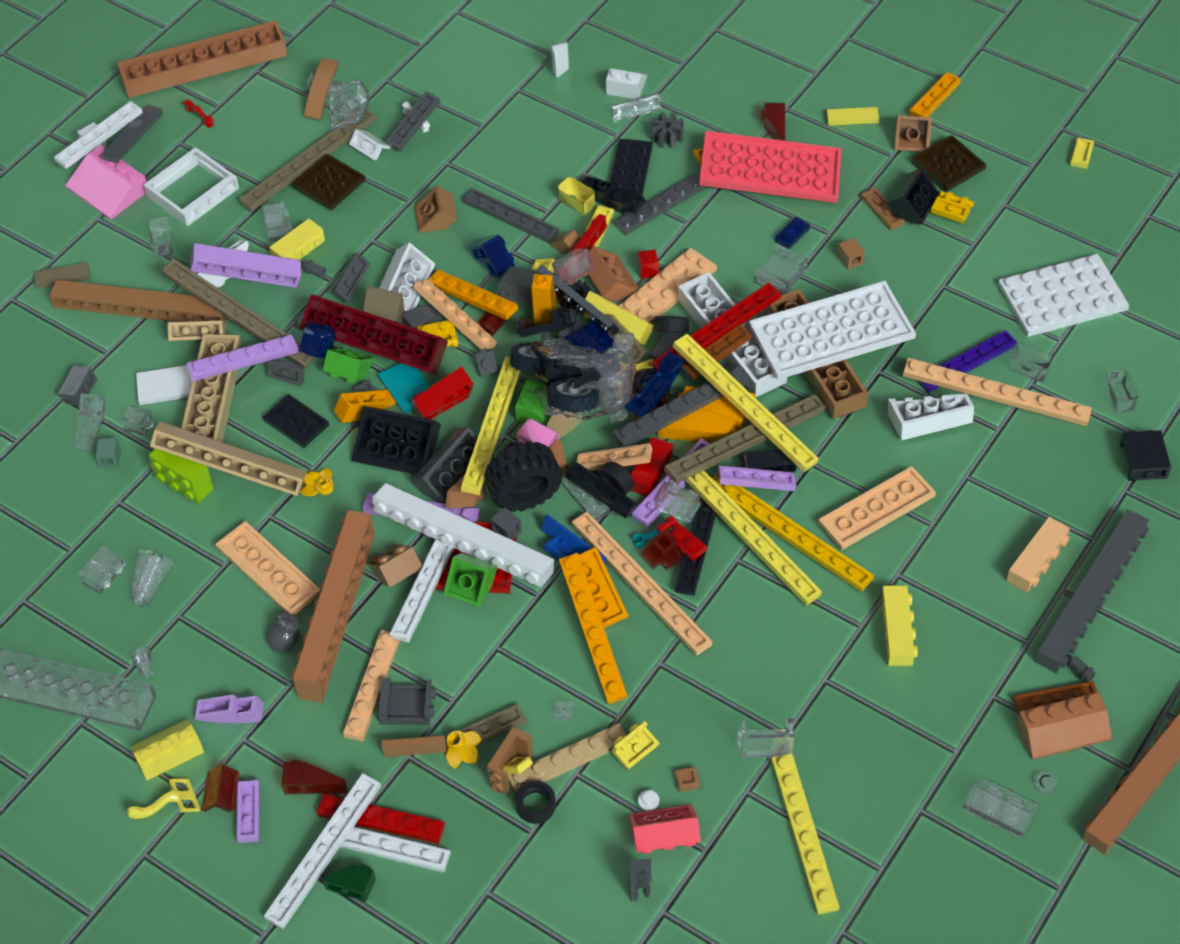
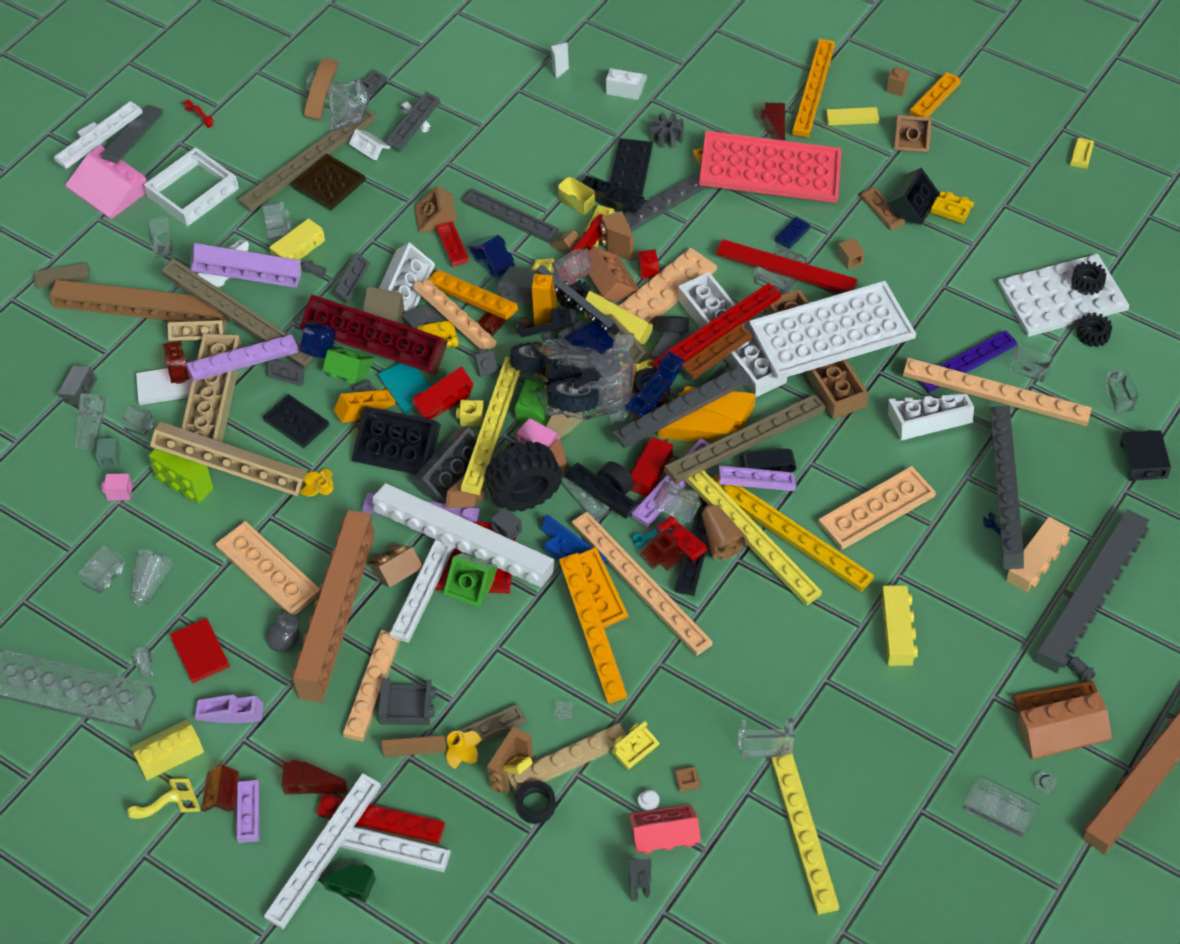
nougat brick [117,21,288,98] -> none
light nougat plate [577,443,652,471] -> none
clear plate [611,93,661,121] -> none
light yellow plate [673,334,819,472] -> none
dark brown plate [912,135,986,192] -> none
none -> bright pink brick [102,473,133,501]
none -> clear red slope [163,340,190,384]
none -> red tile [170,618,230,684]
none -> dark grey slope [351,69,387,98]
none -> red plate [436,221,469,267]
none -> light yellow brick [456,400,485,427]
none -> medium nougat slope [600,211,634,261]
none -> medium nougat cone [702,504,749,560]
none -> red tile [716,239,858,293]
none -> light orange plate [793,39,836,138]
none -> medium nougat brick [887,67,910,96]
none -> hand [983,512,1001,536]
none -> dark grey brick [990,406,1024,570]
none -> black tyre [1071,261,1107,295]
none -> black tyre [1077,312,1112,347]

